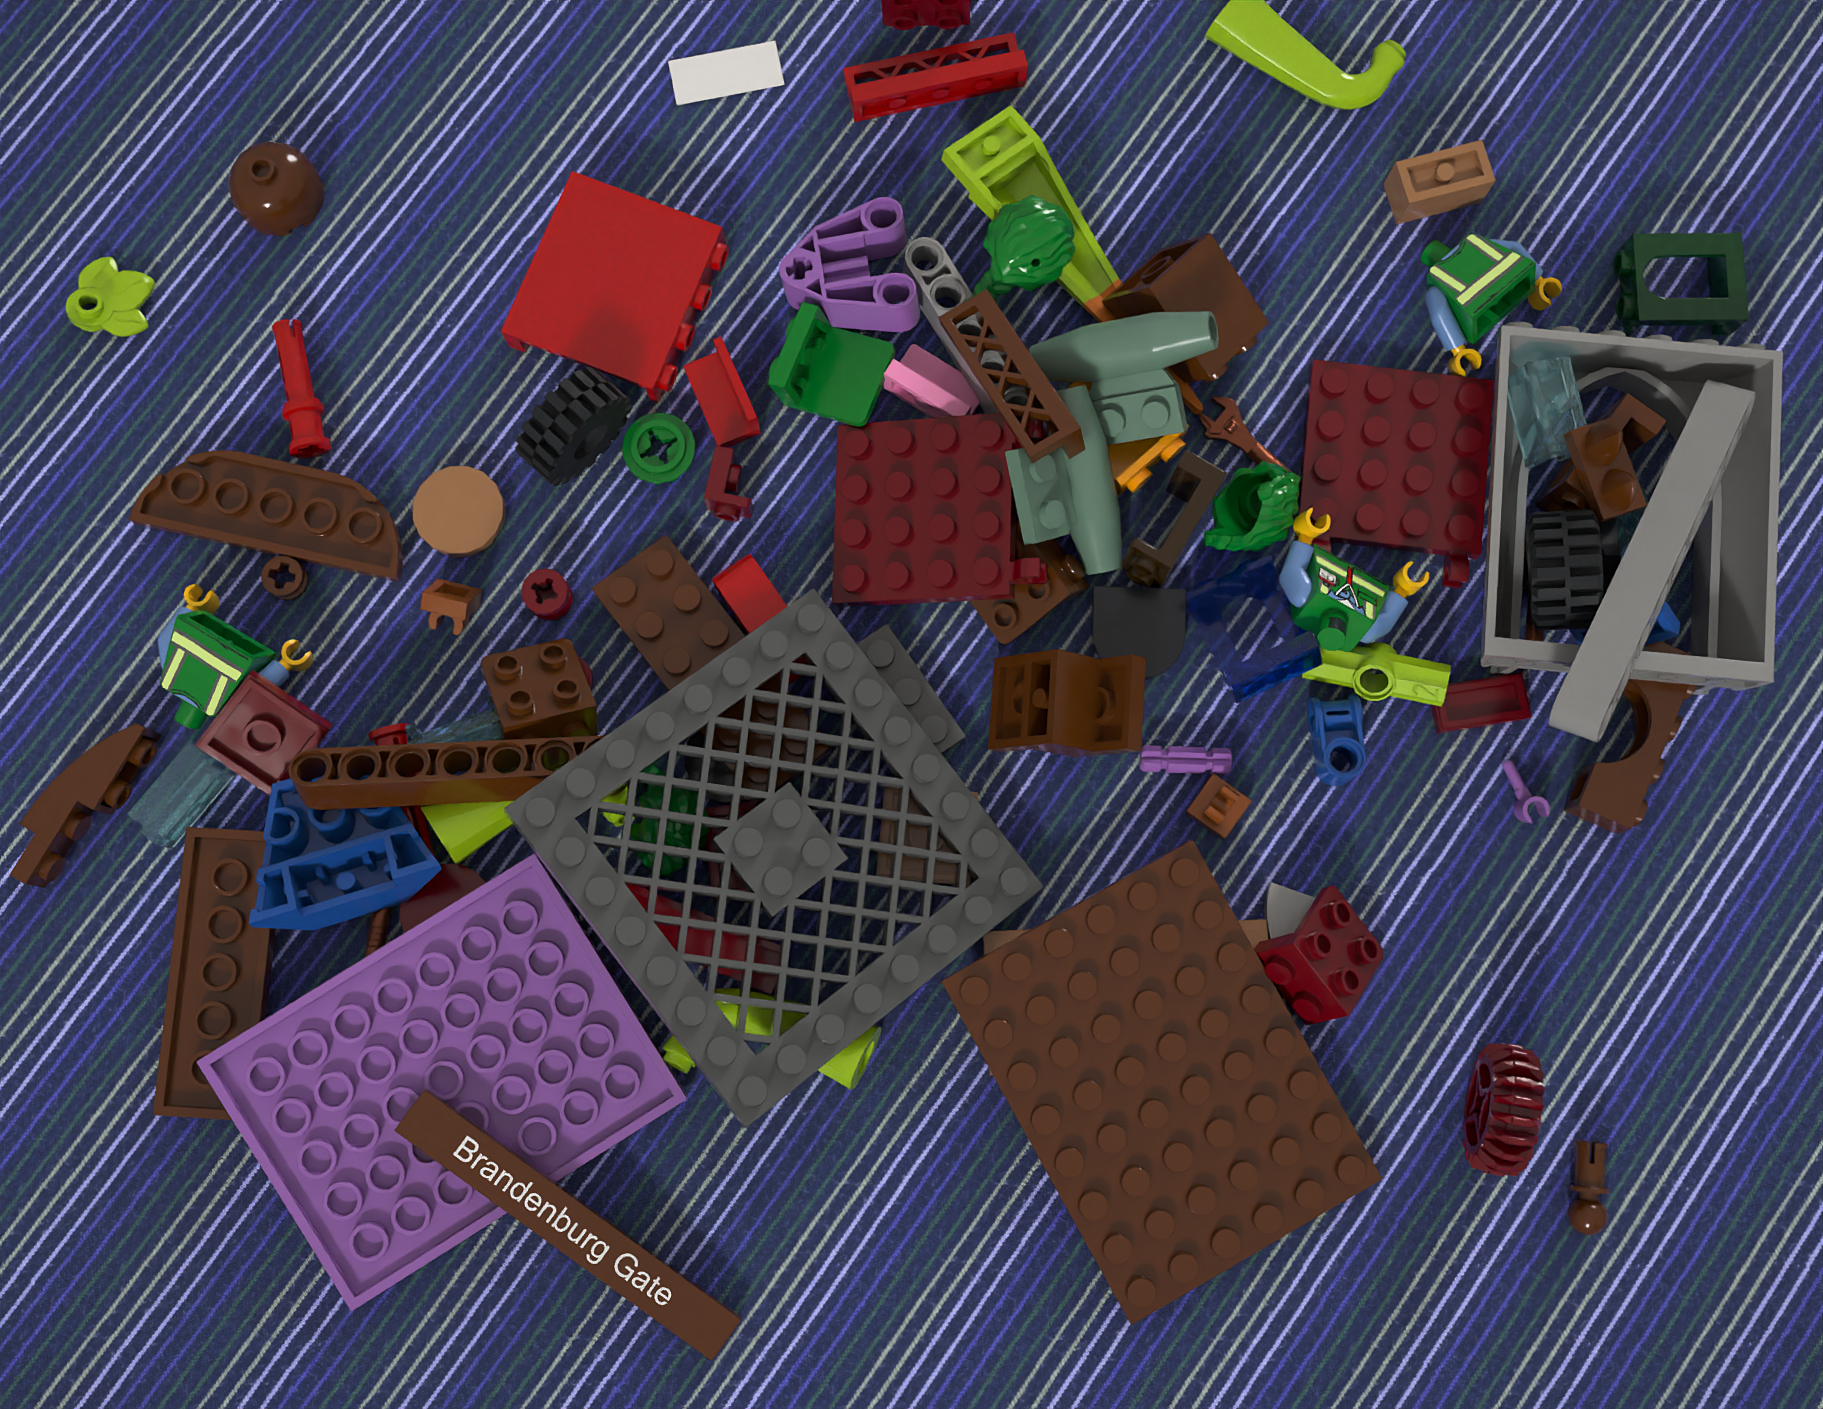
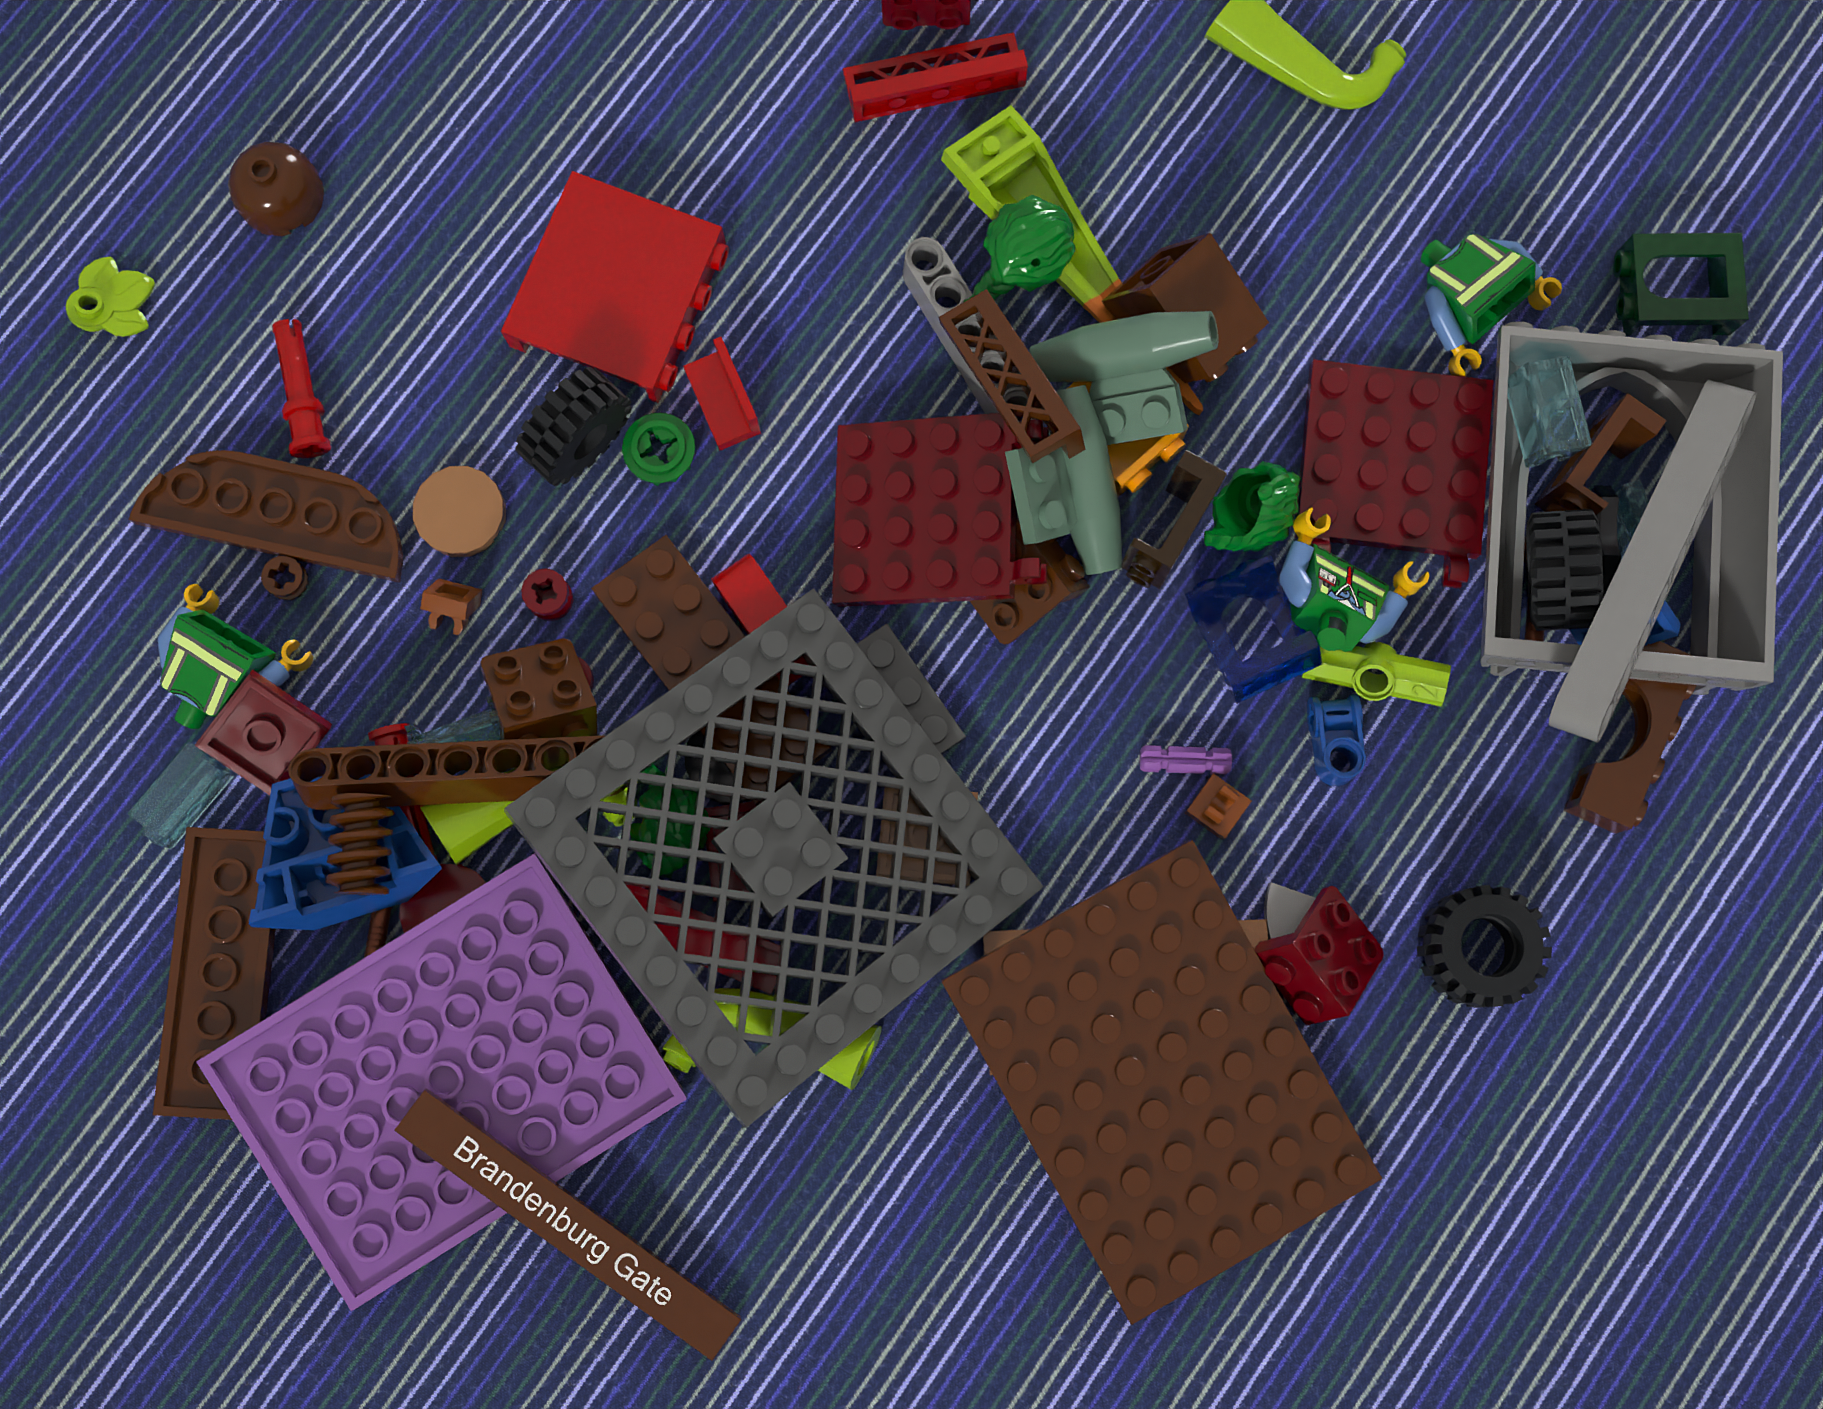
reddish brown slope [10,723,161,888] -> none
white sticker [668,41,784,105] -> none
dark red bracket [704,446,753,522] -> none
green bracket [768,302,896,427] -> none
medium lavender connector [779,197,920,332] -> none
bright pink panel [884,344,980,418] -> none
reddish brown bracket [988,649,1146,757] -> none
black tile [1091,586,1186,680] -> none
copper piece [1198,396,1301,483] -> none
medium nougat panel [1384,140,1496,225] -> none
dark red tile [1430,672,1532,734] -> none
dark red gear [1461,1043,1545,1177] -> none
medium lavender hand [1501,760,1550,823] -> none
reddish brown tile [1563,417,1647,523] -> none
reddish brown pin [1568,1140,1609,1235] -> none
none -> reddish brown piece [326,793,394,895]
none -> black tyre [1417,885,1552,1008]

